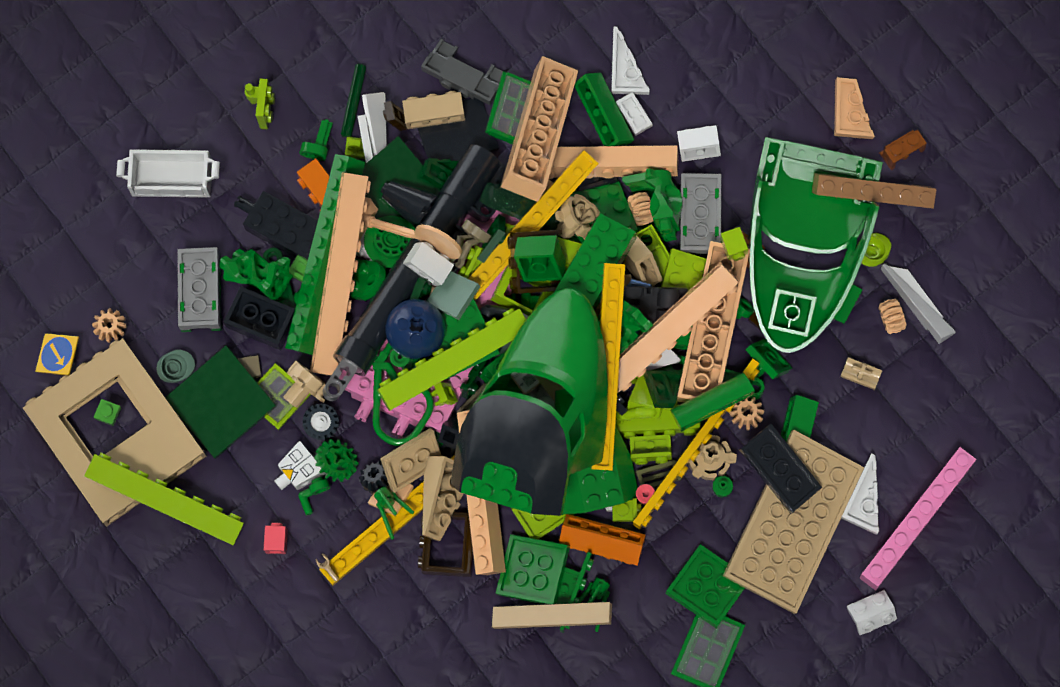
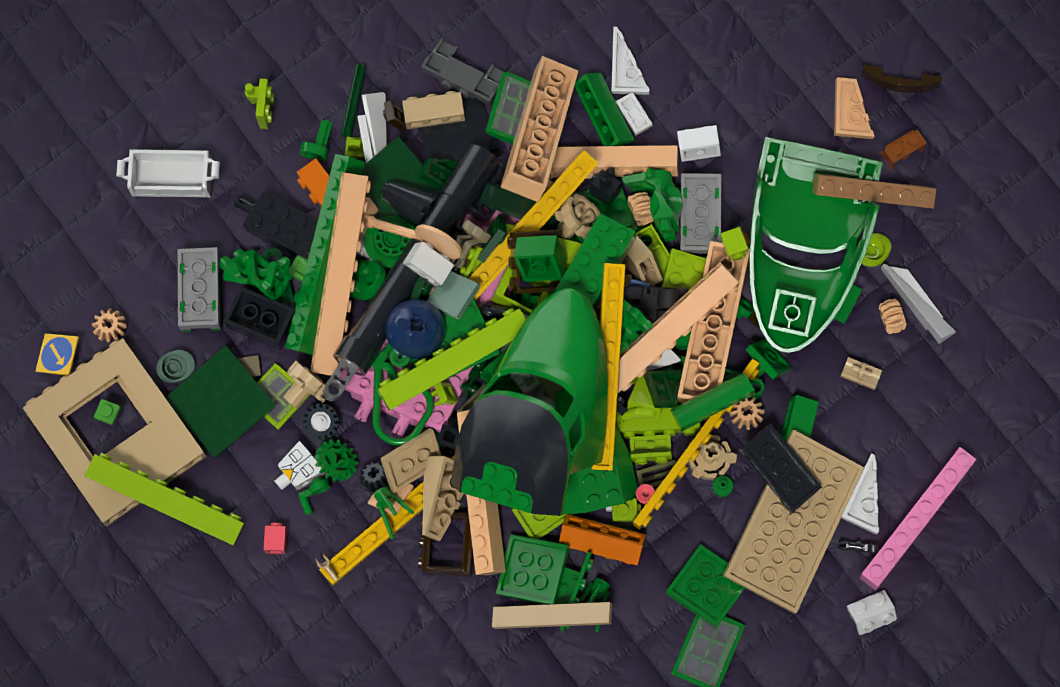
none -> black brick [589,168,621,206]
none -> black piece [838,540,879,553]
none -> dark brown slope [861,65,942,93]

